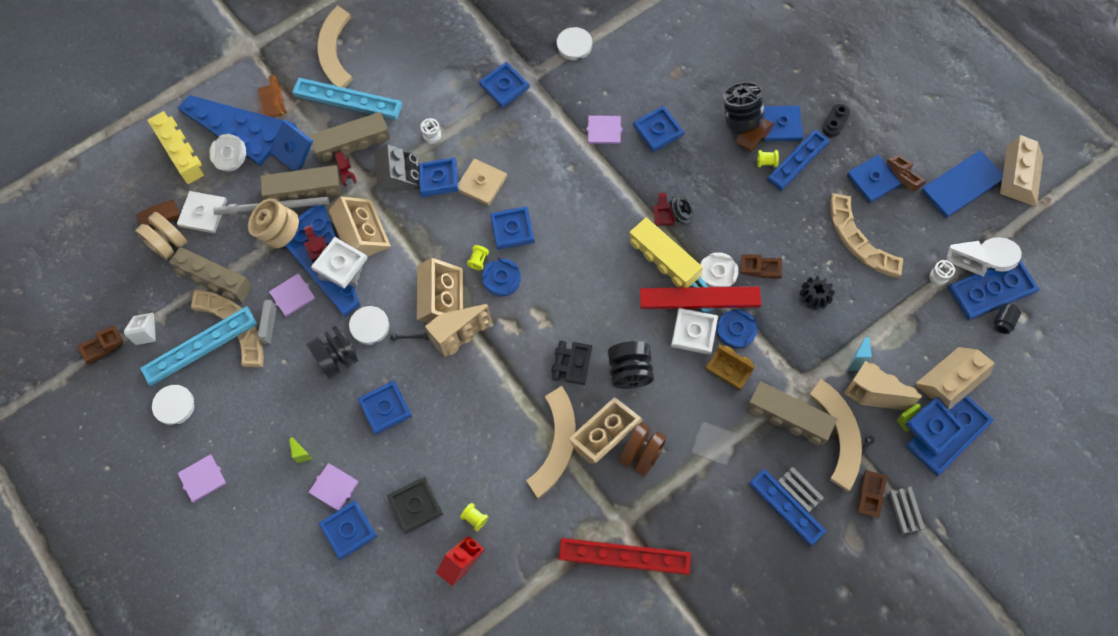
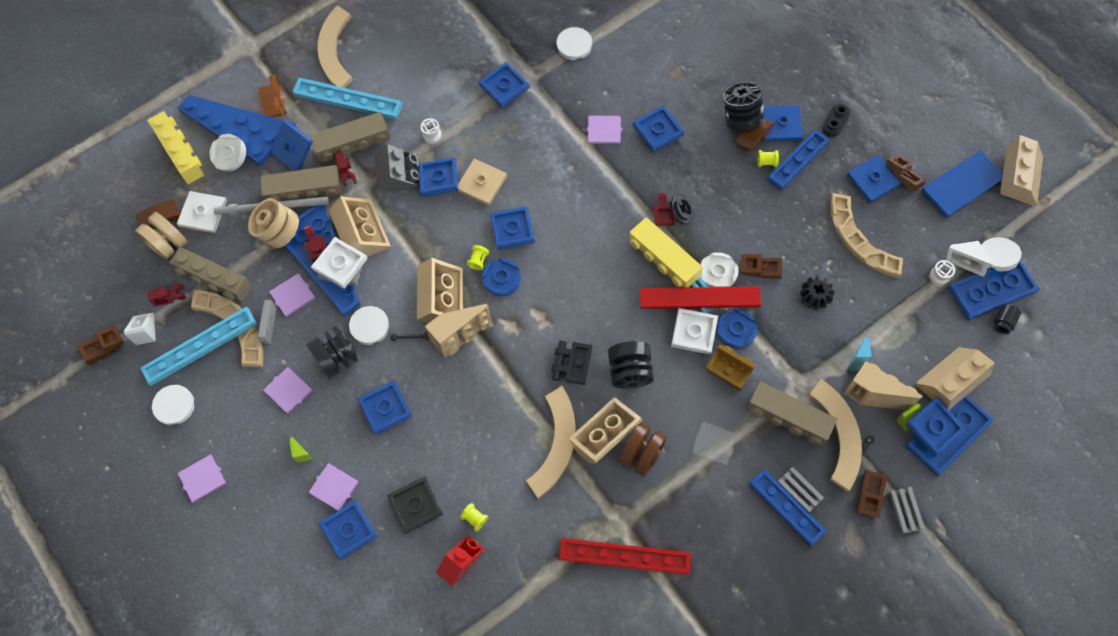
none -> dark red plate [147,283,186,307]
none -> lavender piece [264,367,313,414]

